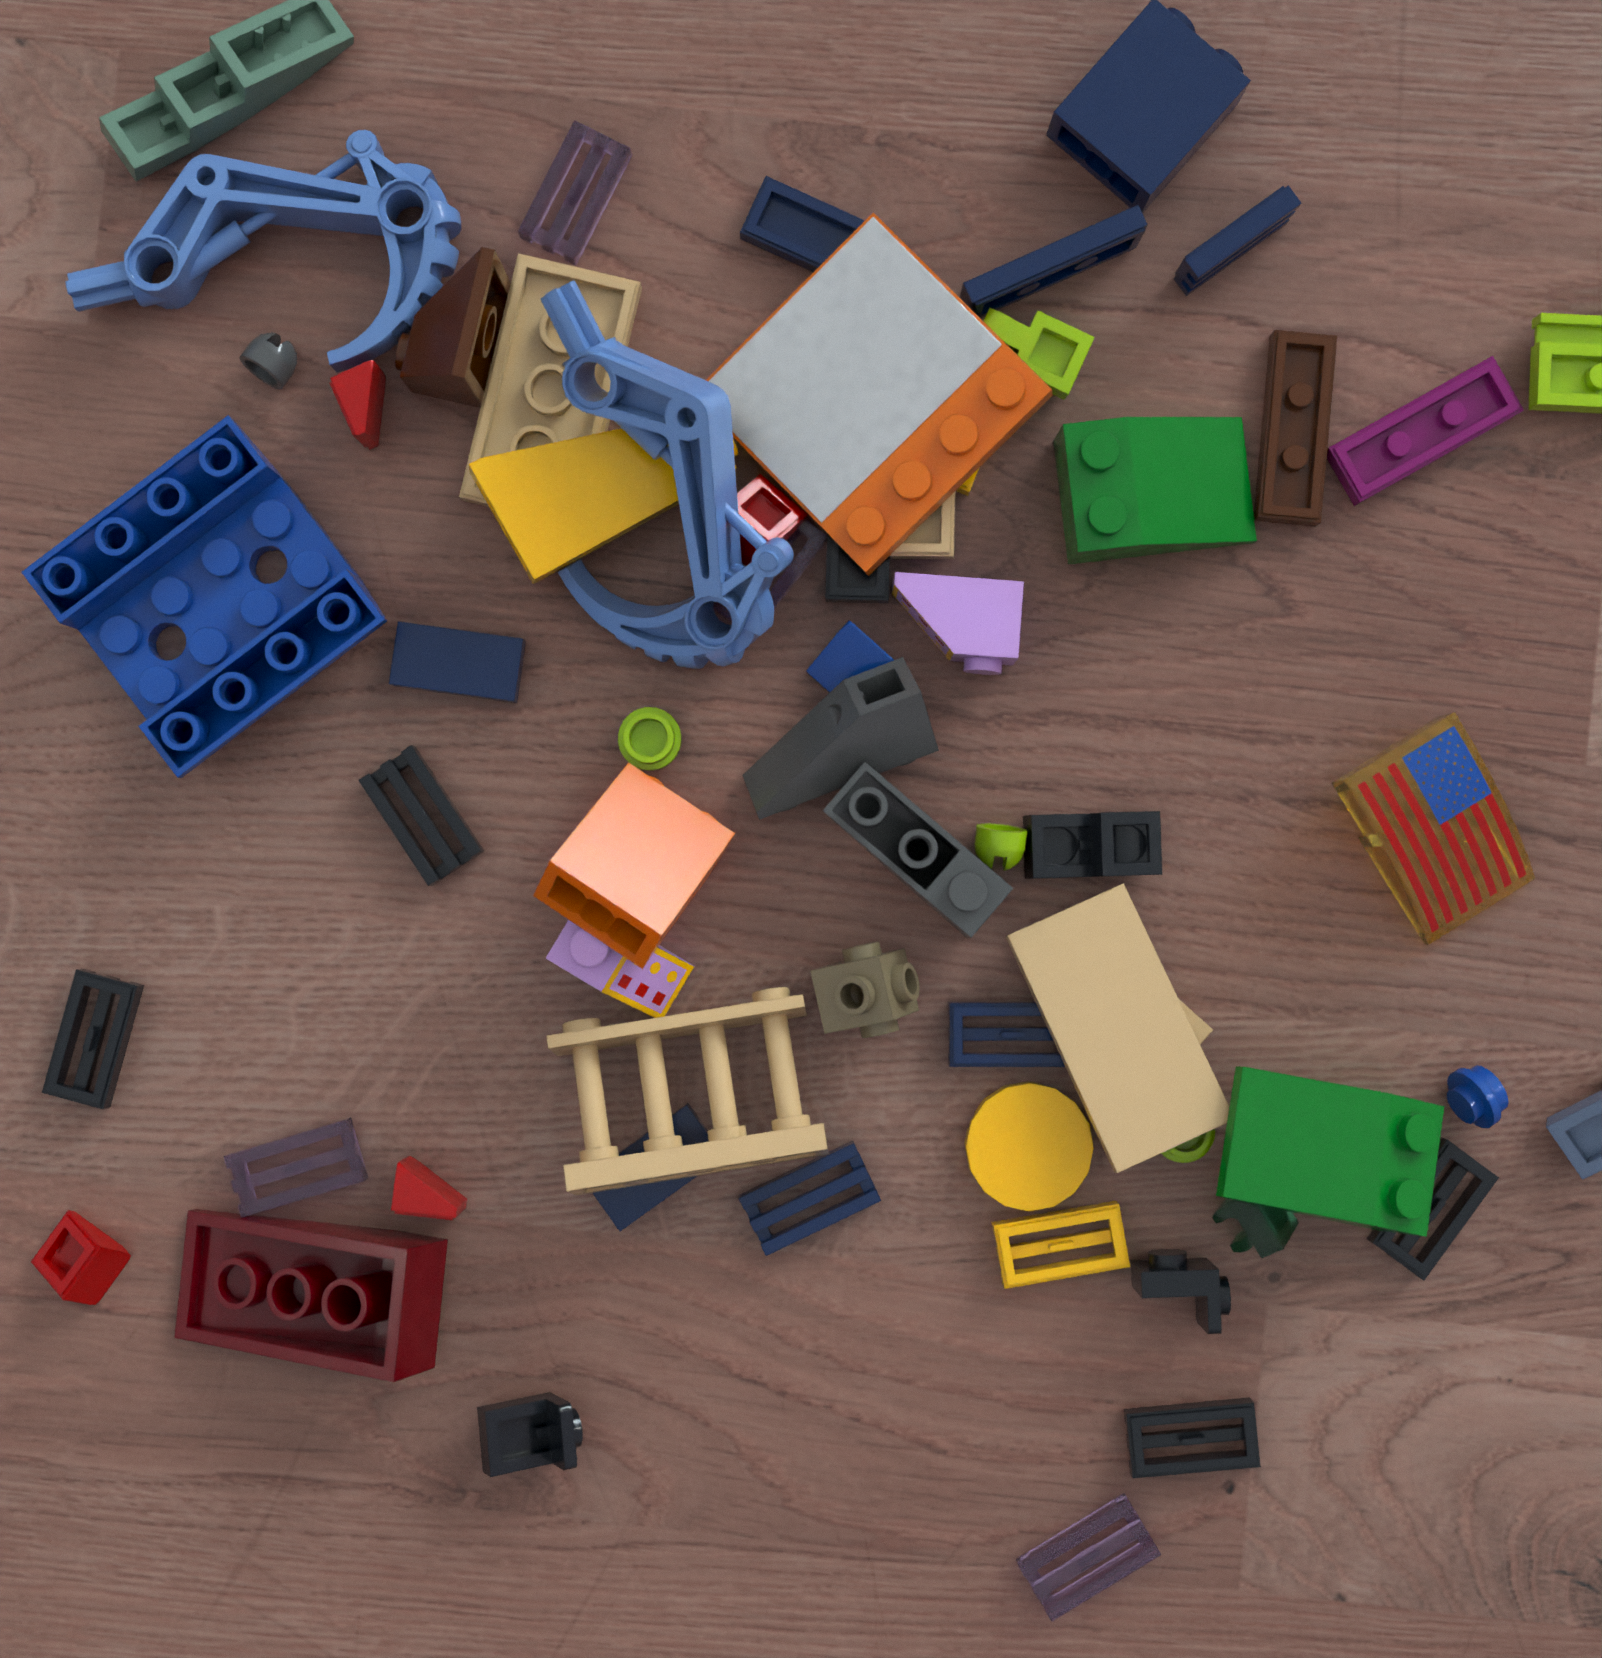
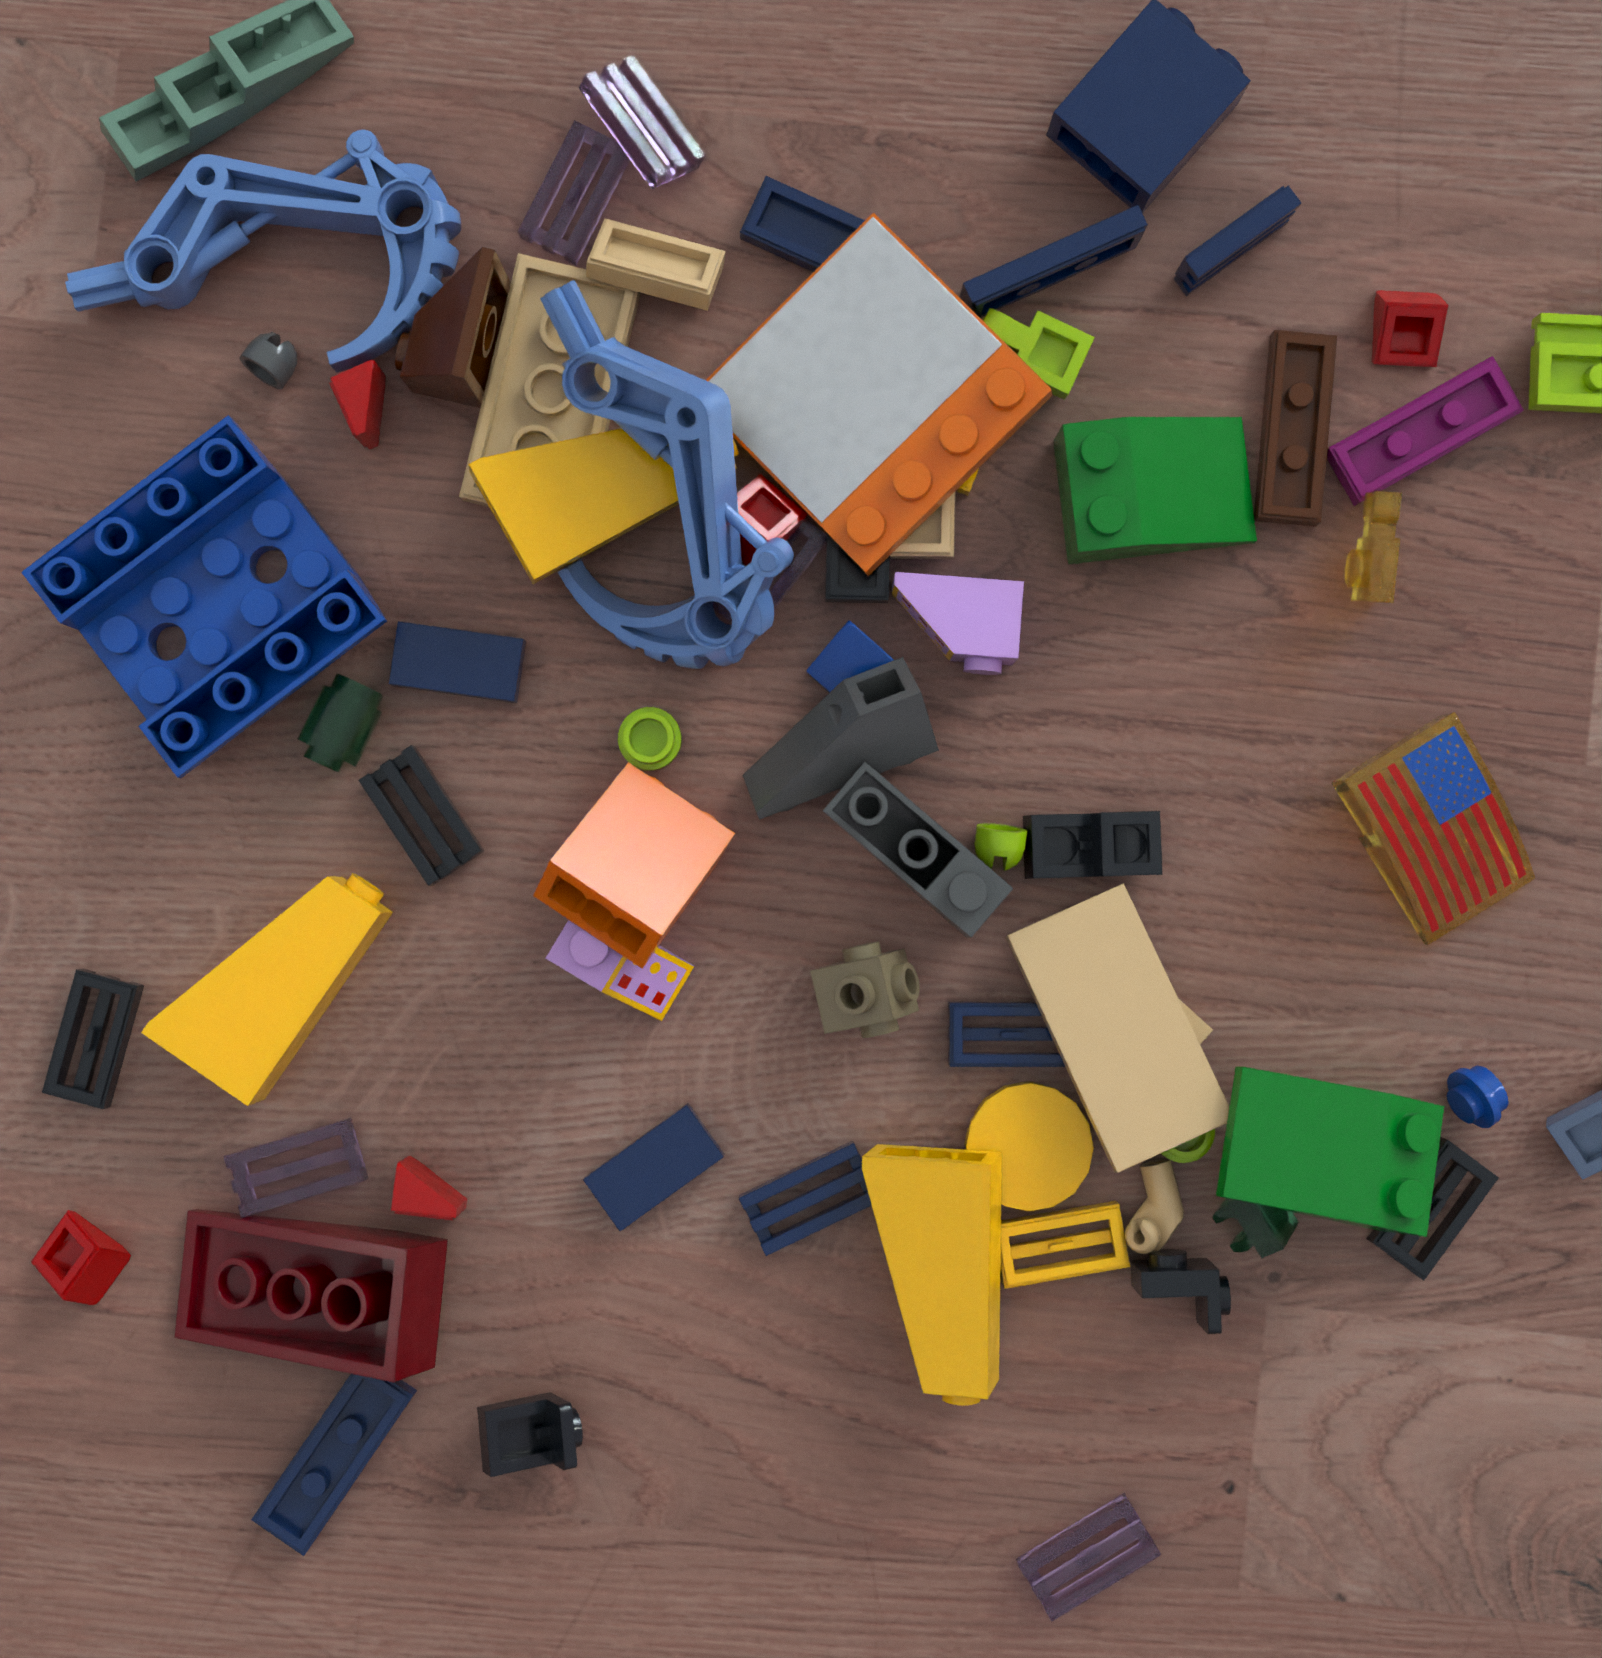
tan fence [547,987,829,1195] -> none
black tile [1124,1397,1261,1478] -> none
none -> yellow slope [141,873,393,1106]
none -> dark blue tile [251,1374,417,1556]
none -> clear green brick [297,673,383,773]
none -> clear purple tile [579,55,706,189]
none -> tan tile [586,218,726,311]
none -> yellow slope [862,1144,1002,1406]
none -> tan arm [1125,1159,1184,1254]
none -> clear yellow plate [1345,491,1402,603]
none -> red slope [1372,290,1448,367]

